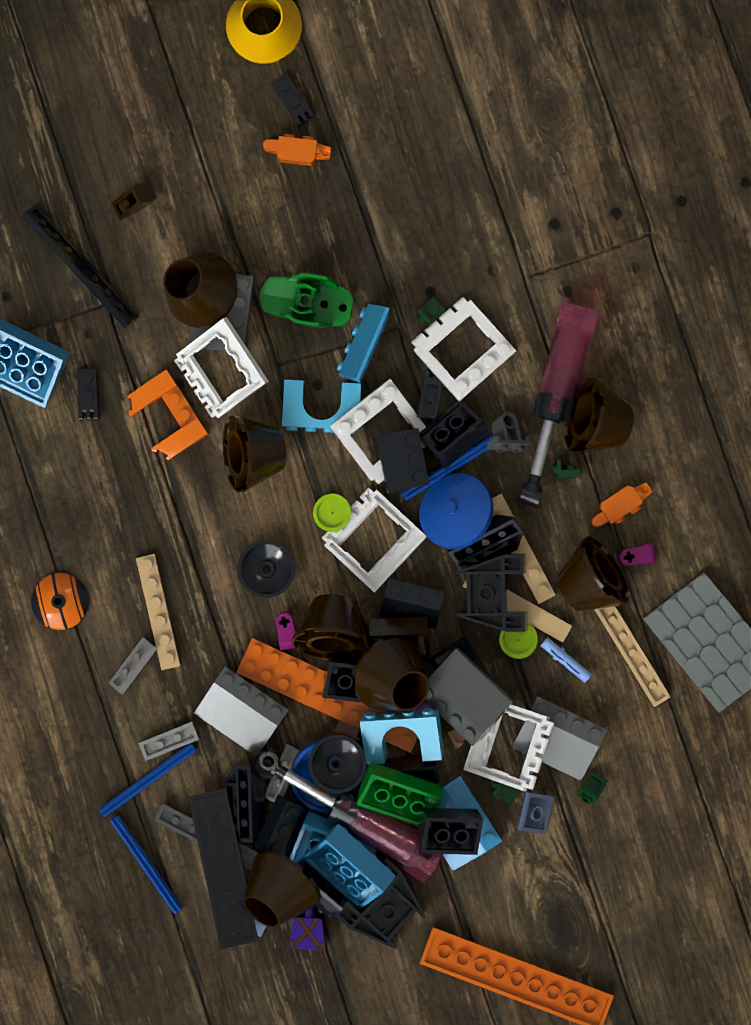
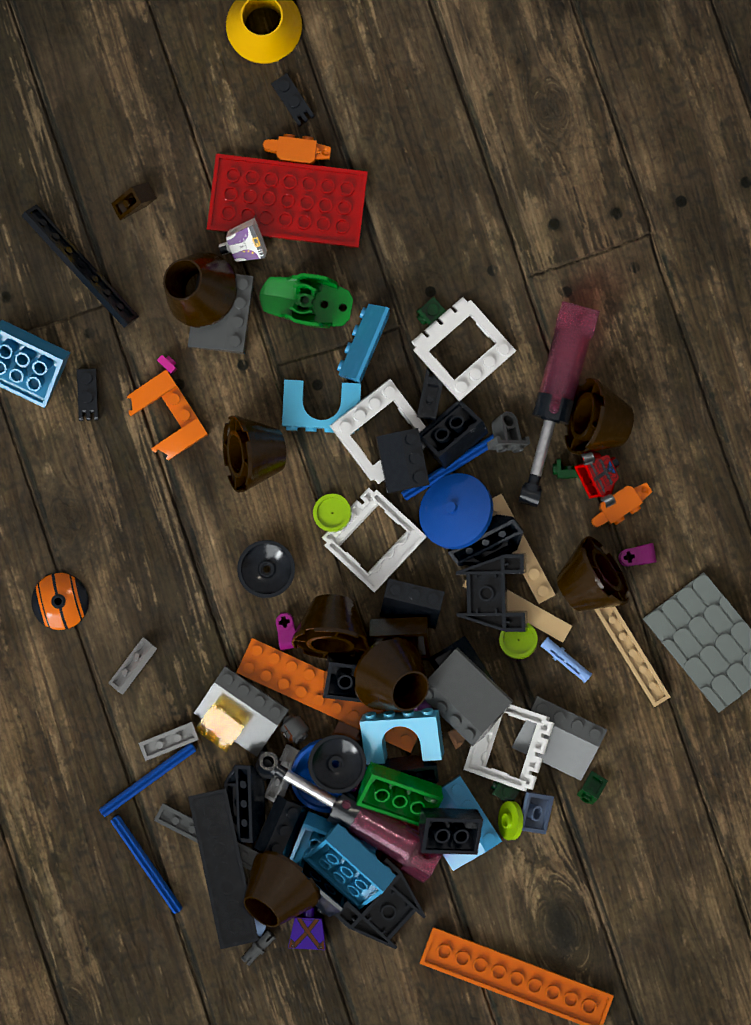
tan plate [136,554,181,670] -> none
white hinge [174,317,269,418] -> none
none -> dark pink plate [157,355,177,375]
none -> clear yellow slope [196,704,244,752]
none -> red plate [207,154,368,248]
none -> torso [219,218,267,262]
none -> dark grey pin [241,930,276,966]
none -> dark grey head [281,715,309,744]
none -> lime piece [498,801,523,840]
none -> red torso [574,452,619,508]

